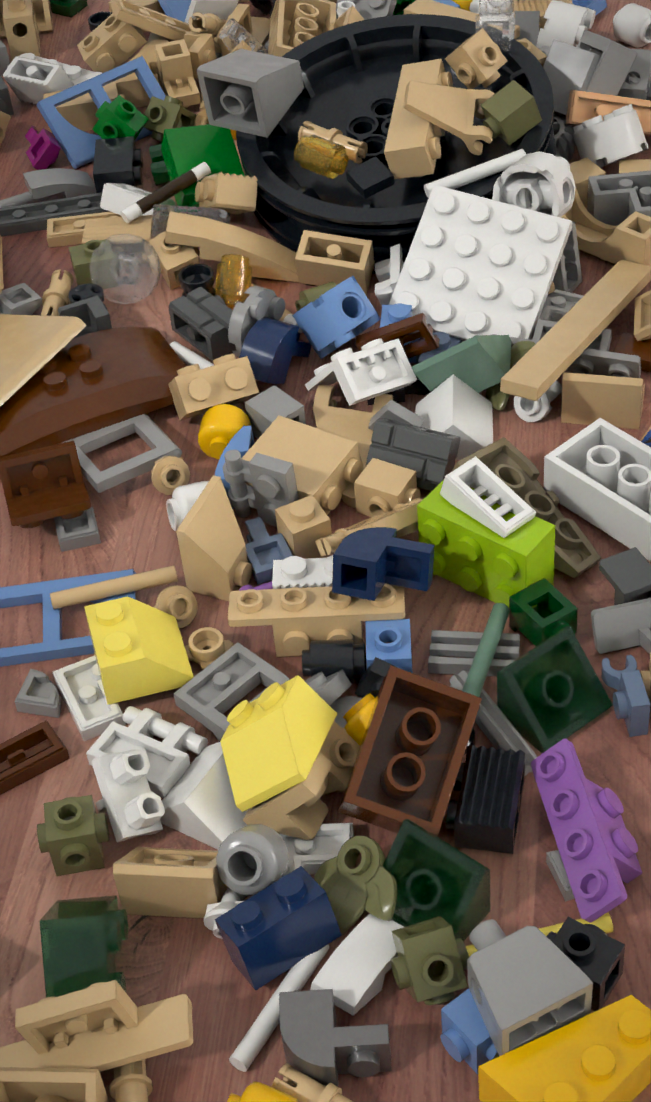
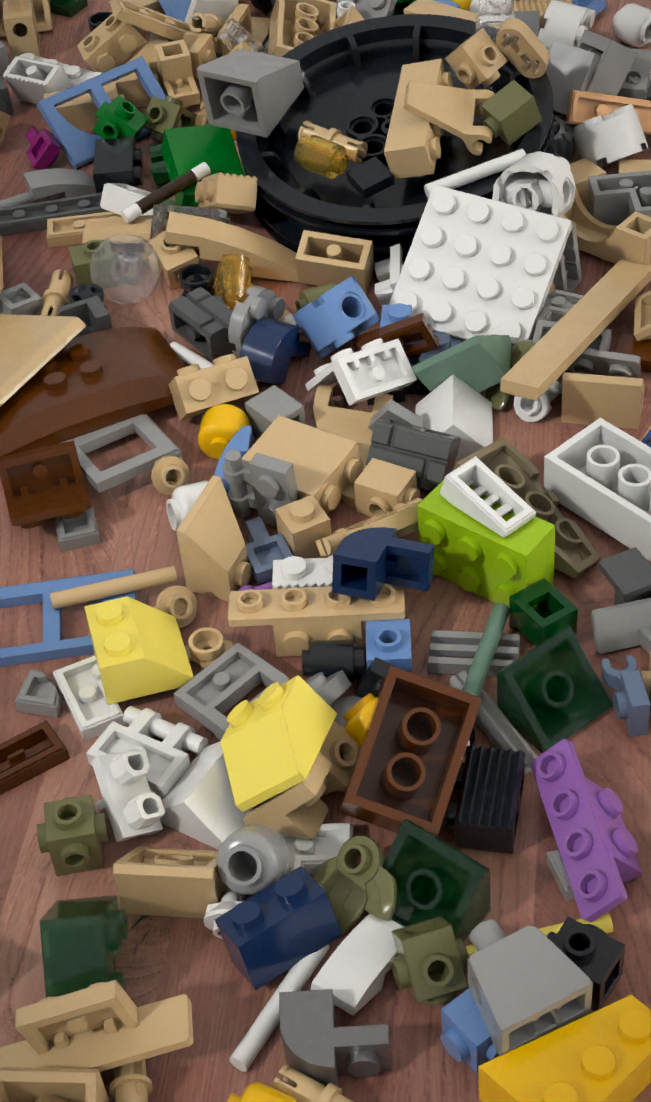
none -> tan beam [496,18,550,79]

